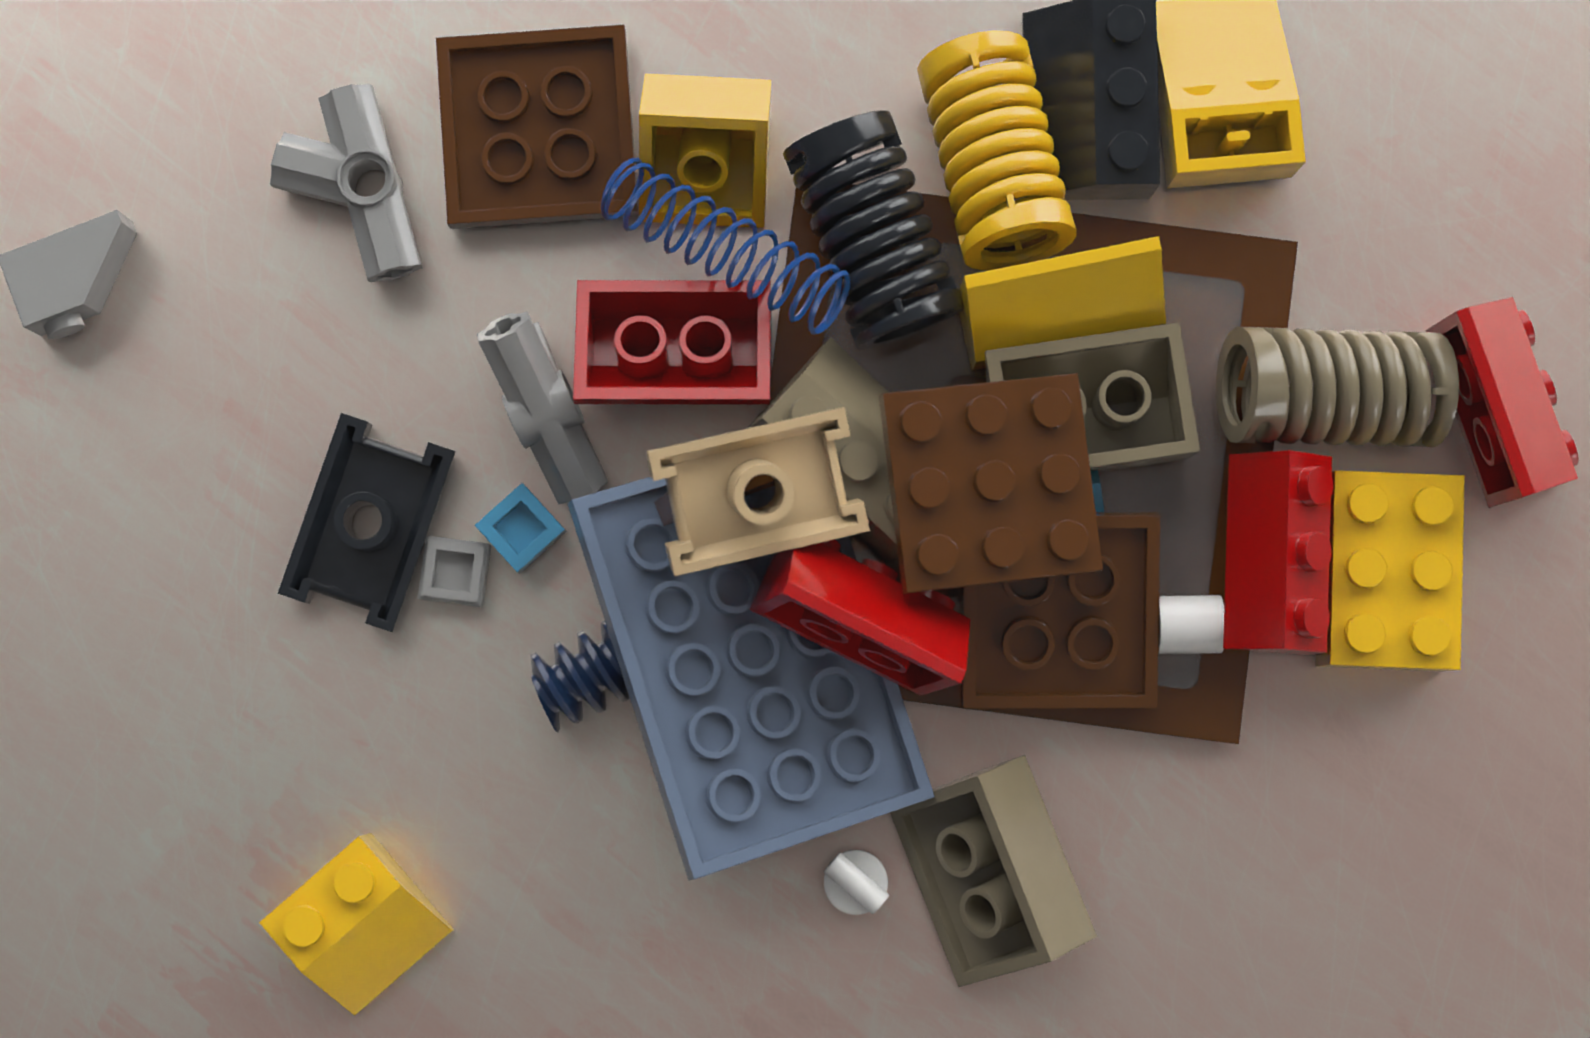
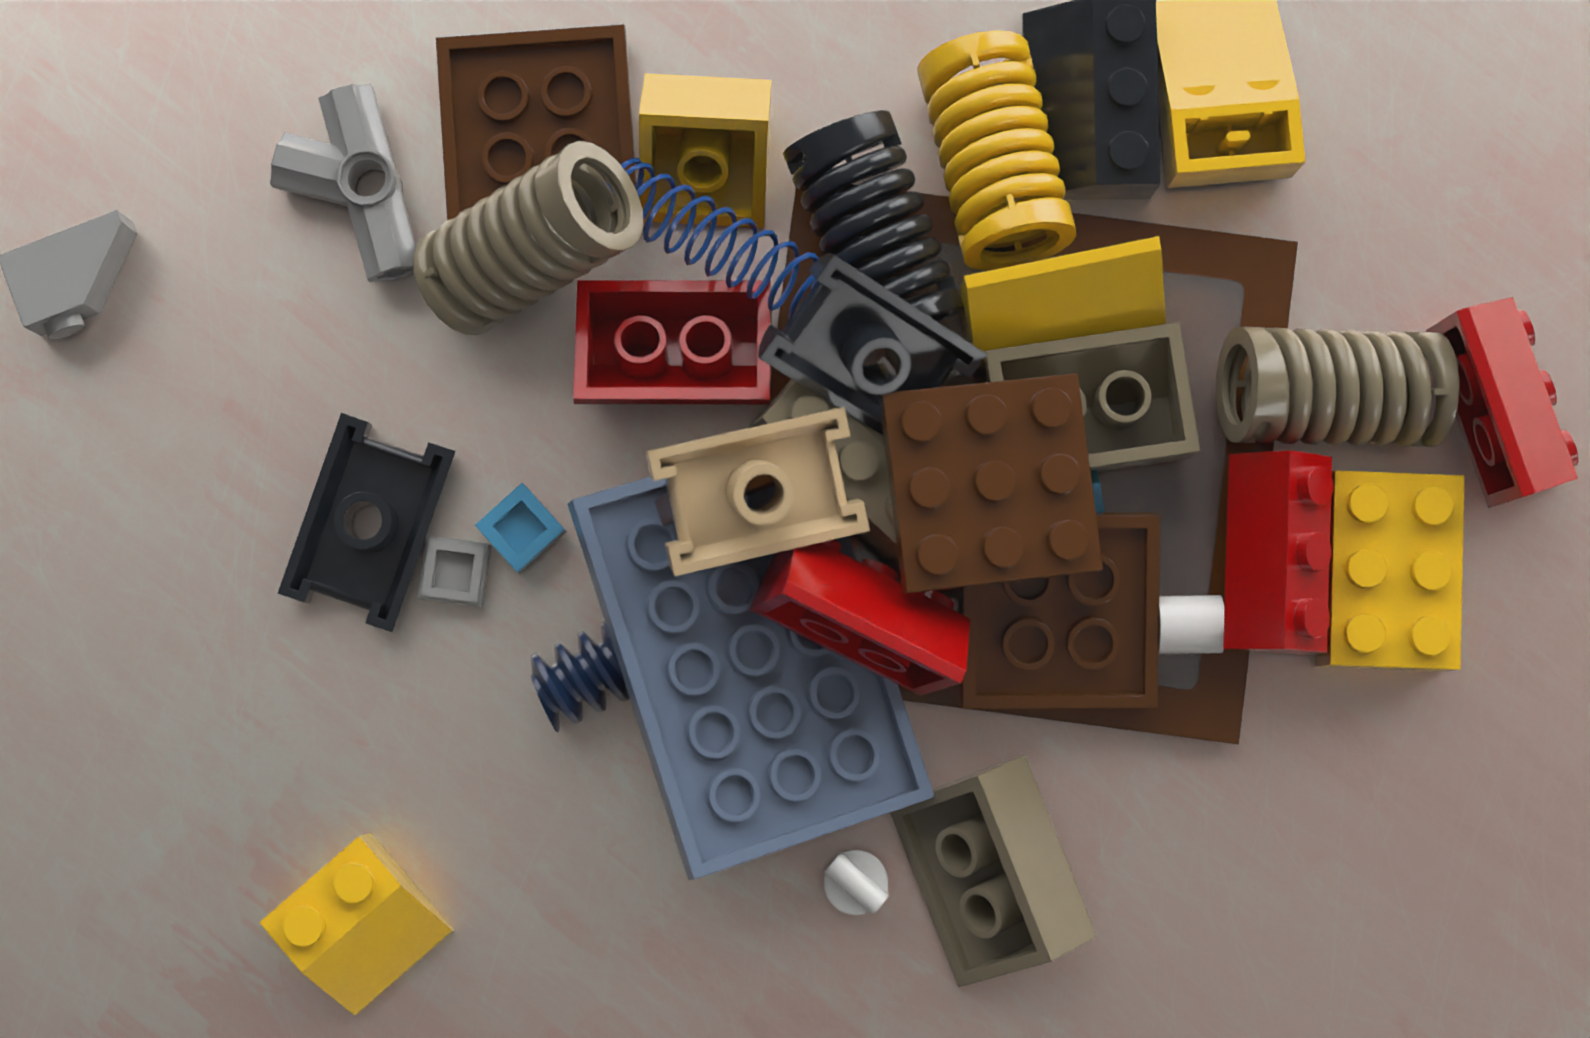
light grey piece [477,312,608,505] -> none
none -> dark tan piece [413,141,644,335]
none -> black piece [758,253,987,435]

